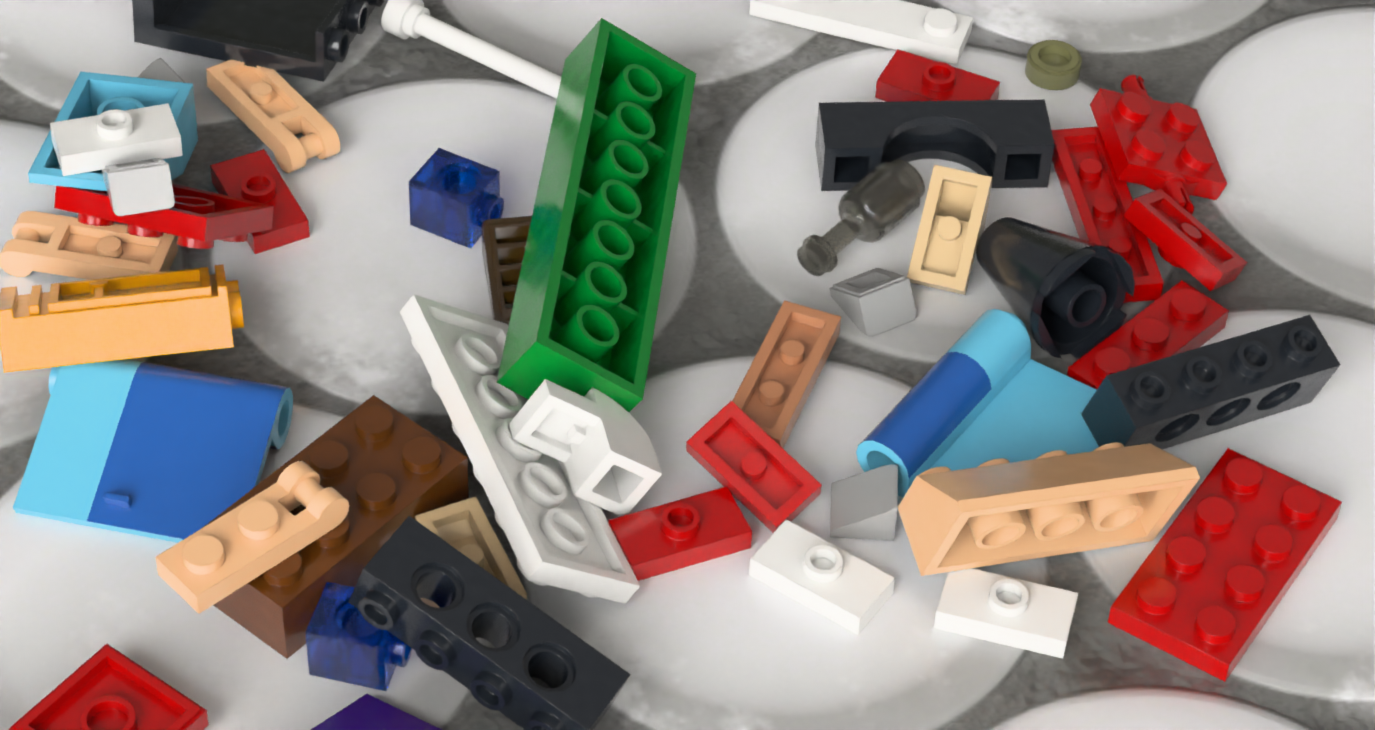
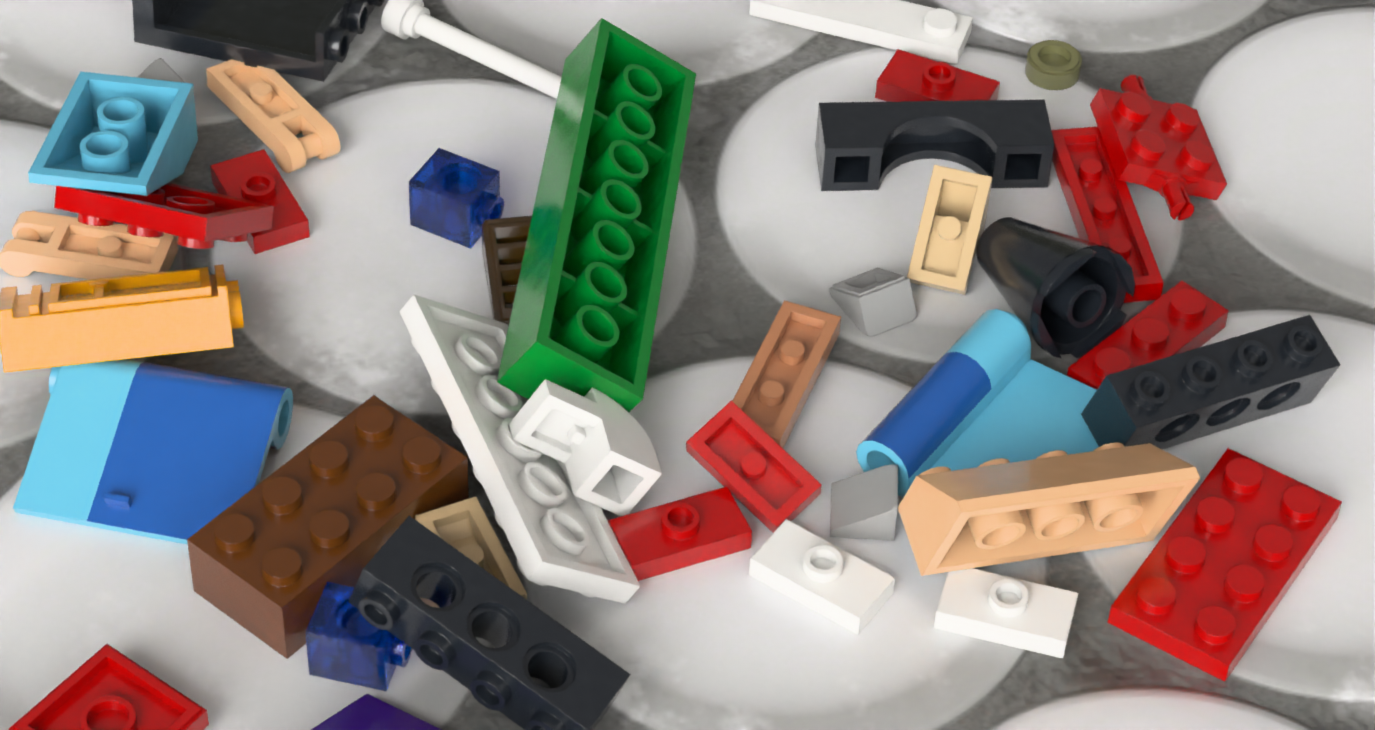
white plate [50,103,183,176] -> none
slope [102,158,175,216] -> none
light nougat plate [156,461,350,614] -> none
clear smoke piece [797,159,925,276] -> none
red plate [1123,189,1247,291] -> none

